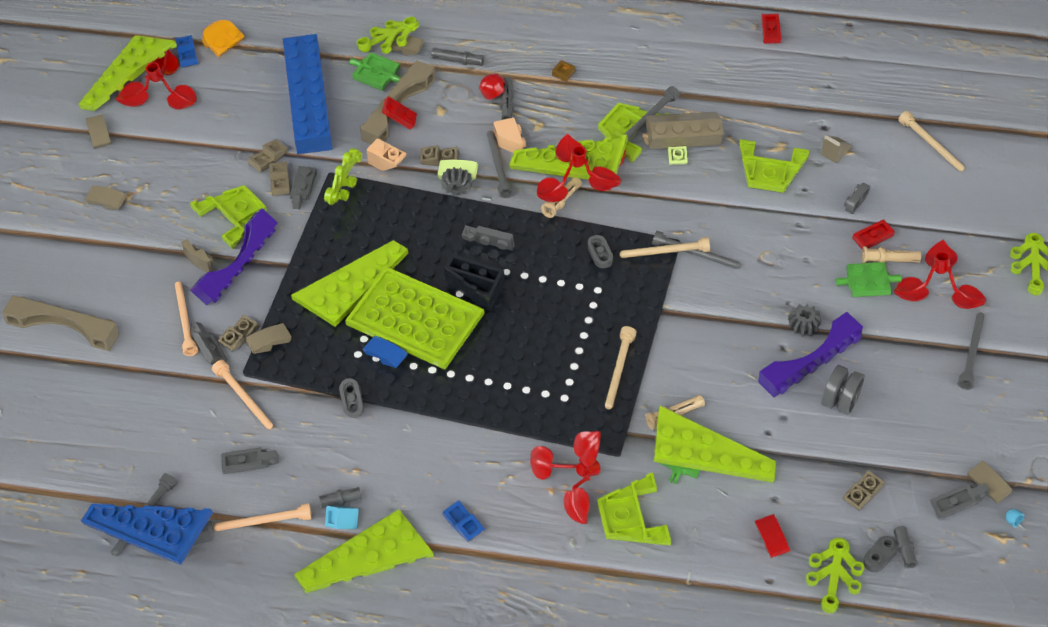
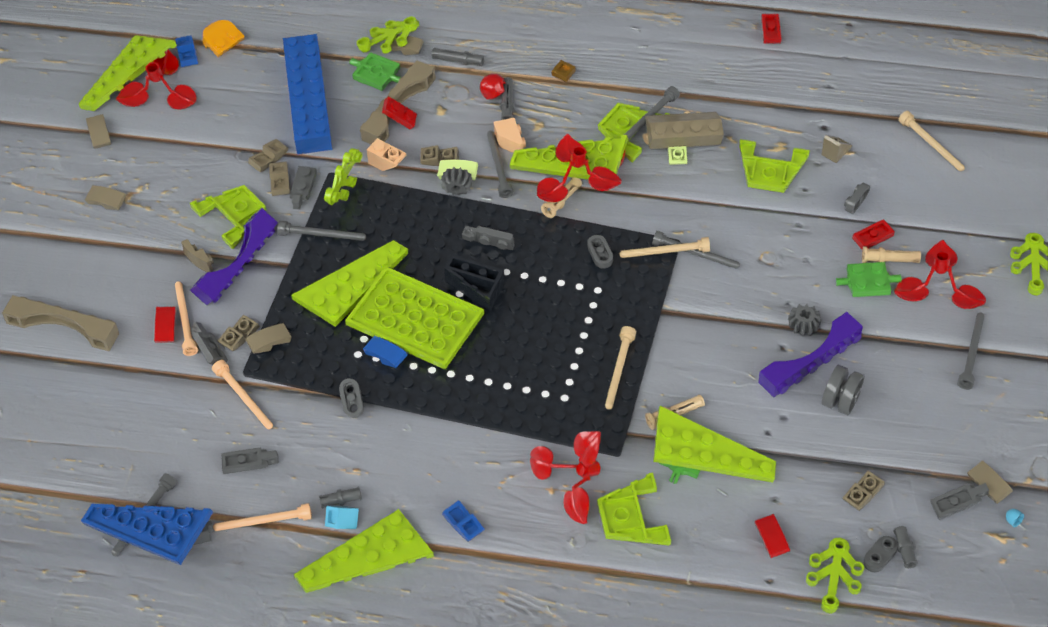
none -> red slope [154,307,176,343]
none -> dark grey piece [277,220,366,241]

